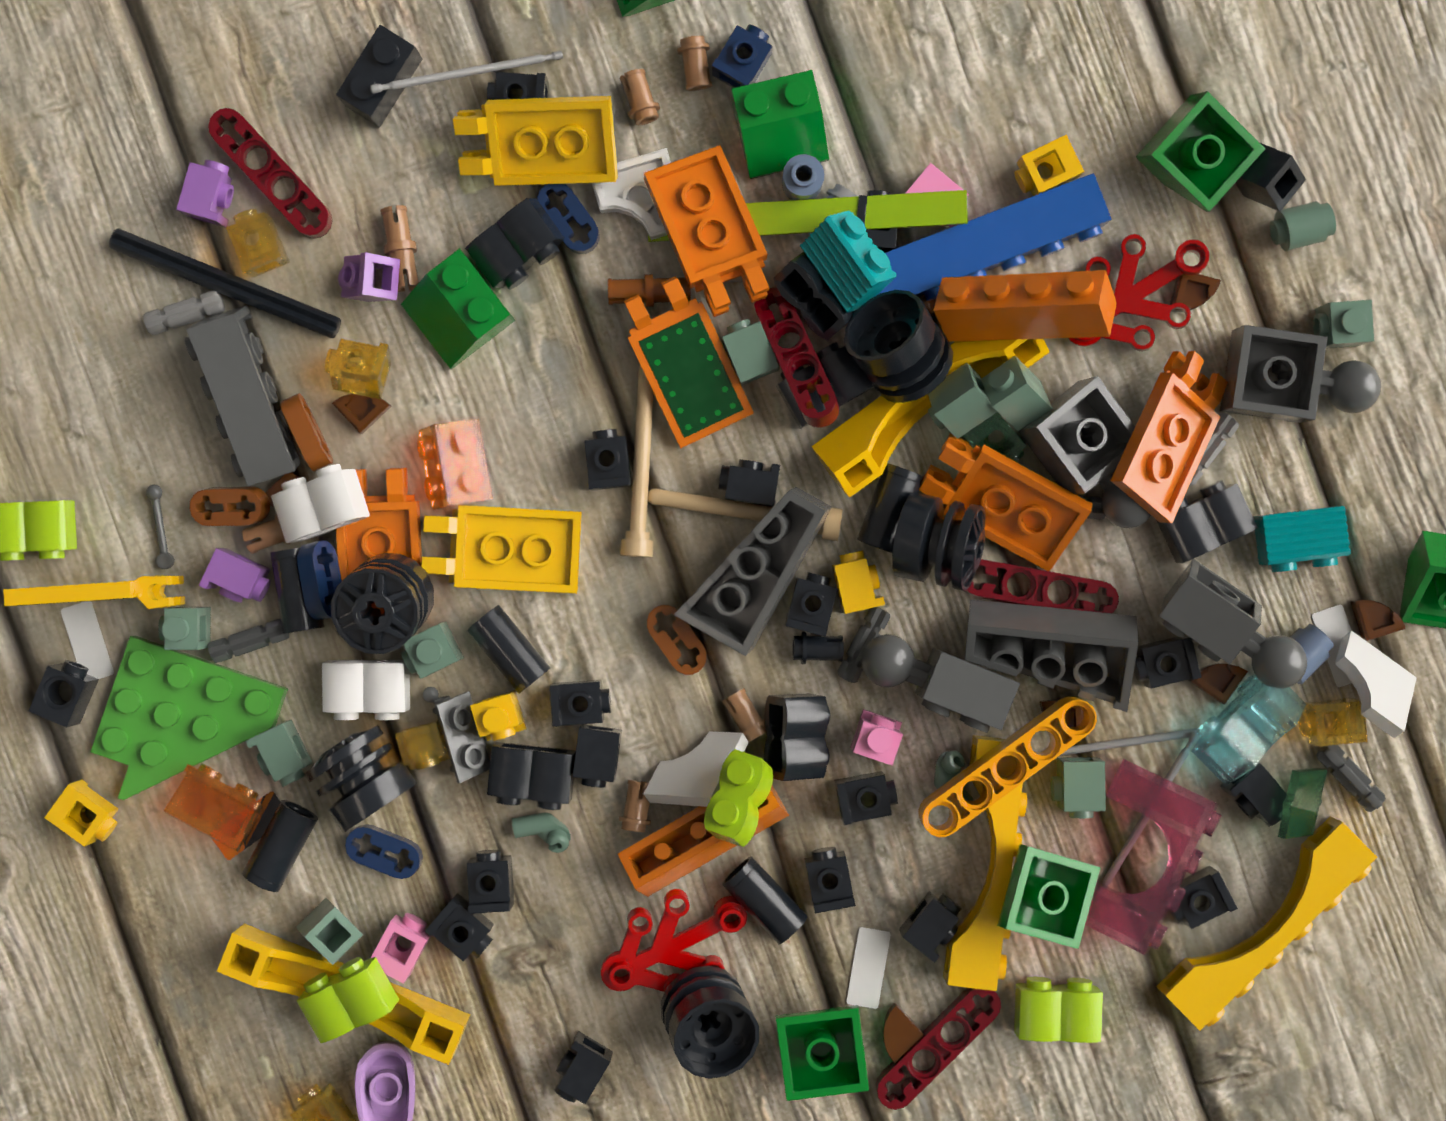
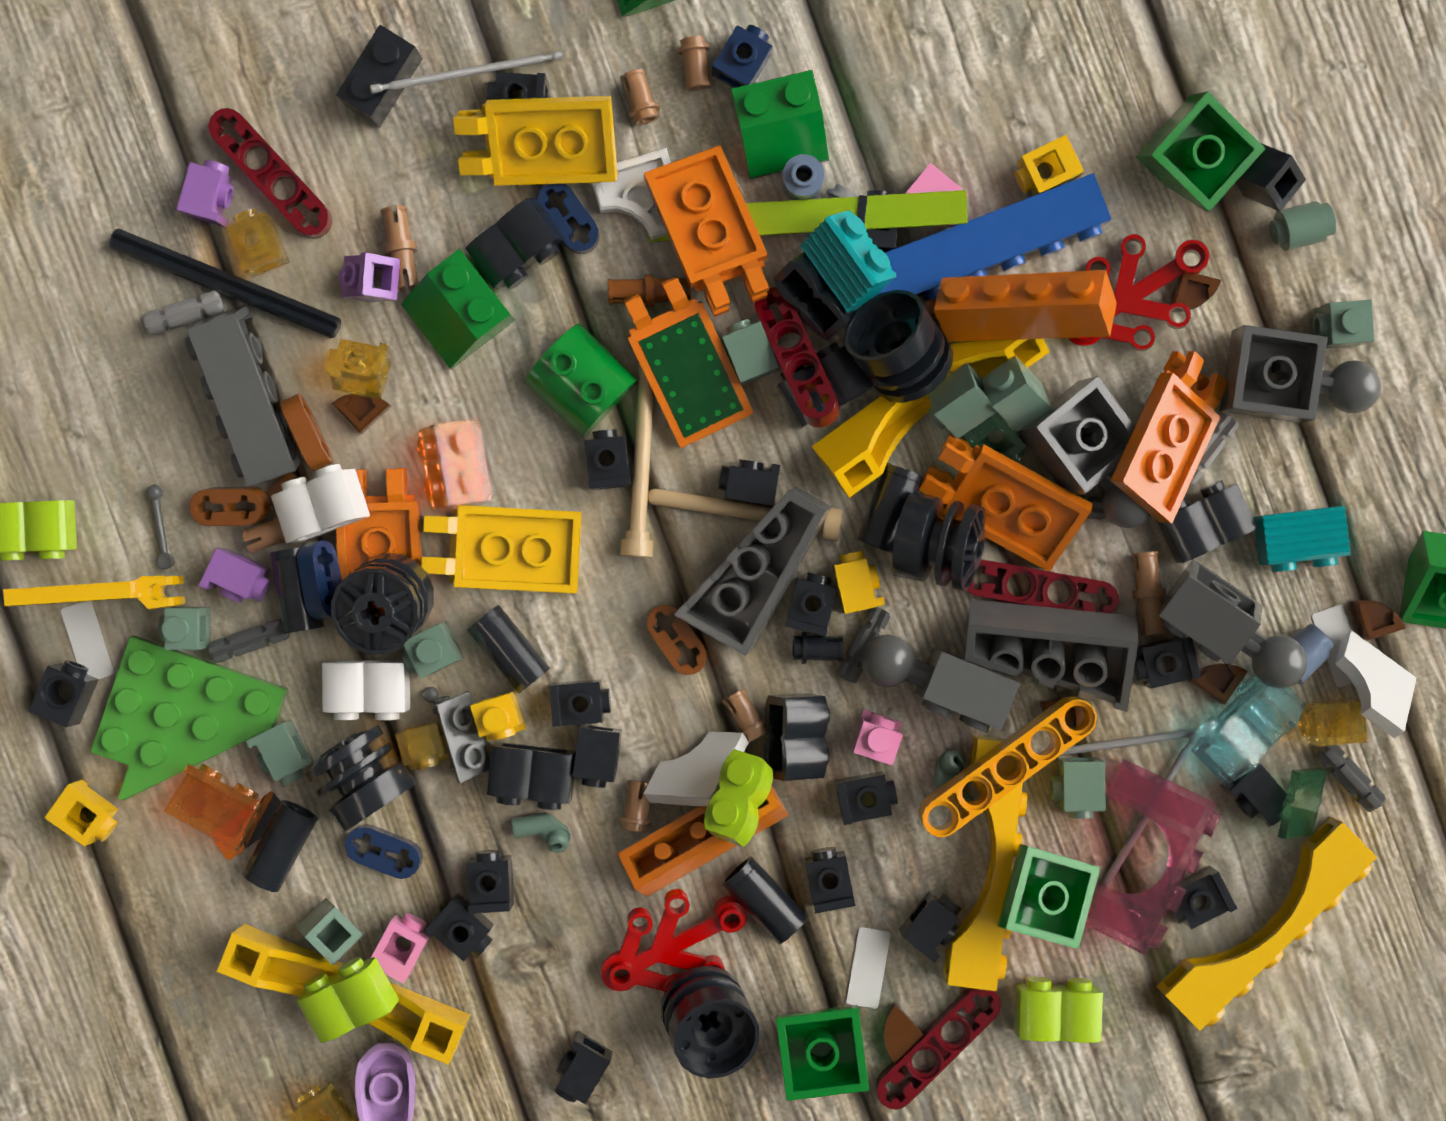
none -> green brick [524,323,639,439]
none -> medium nougat pin [1131,551,1167,635]

